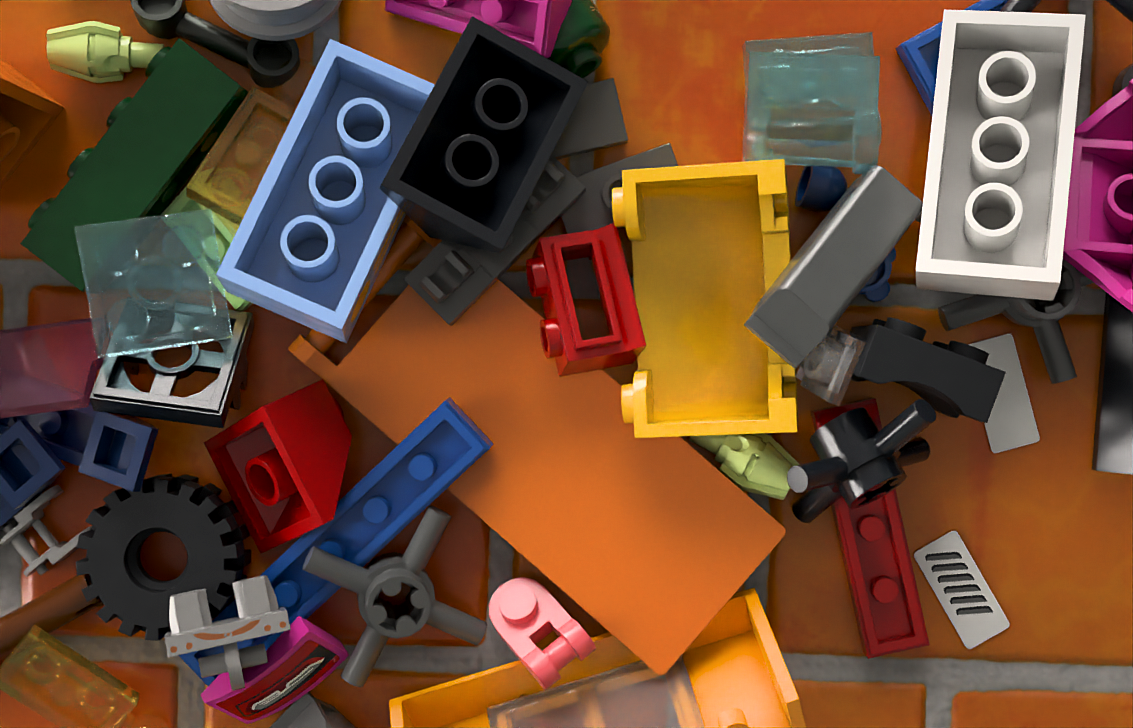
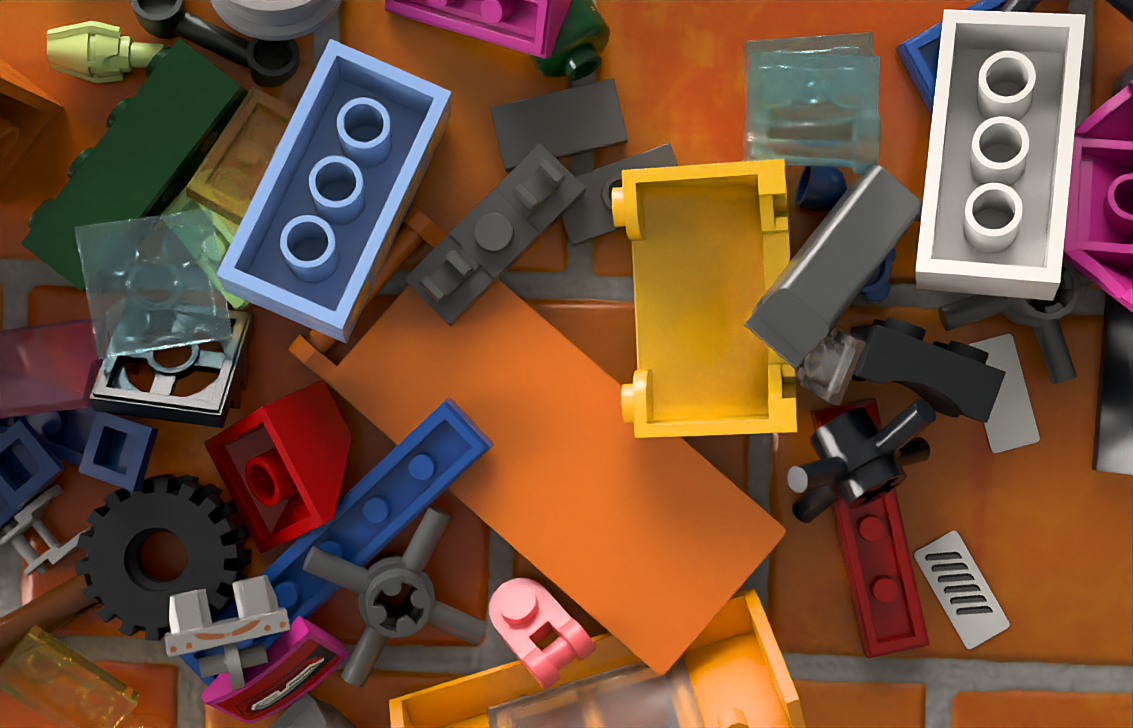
black slope [379,16,588,253] -> none
red window [526,223,646,377] -> none
yellowish green piece [689,433,800,500] -> none

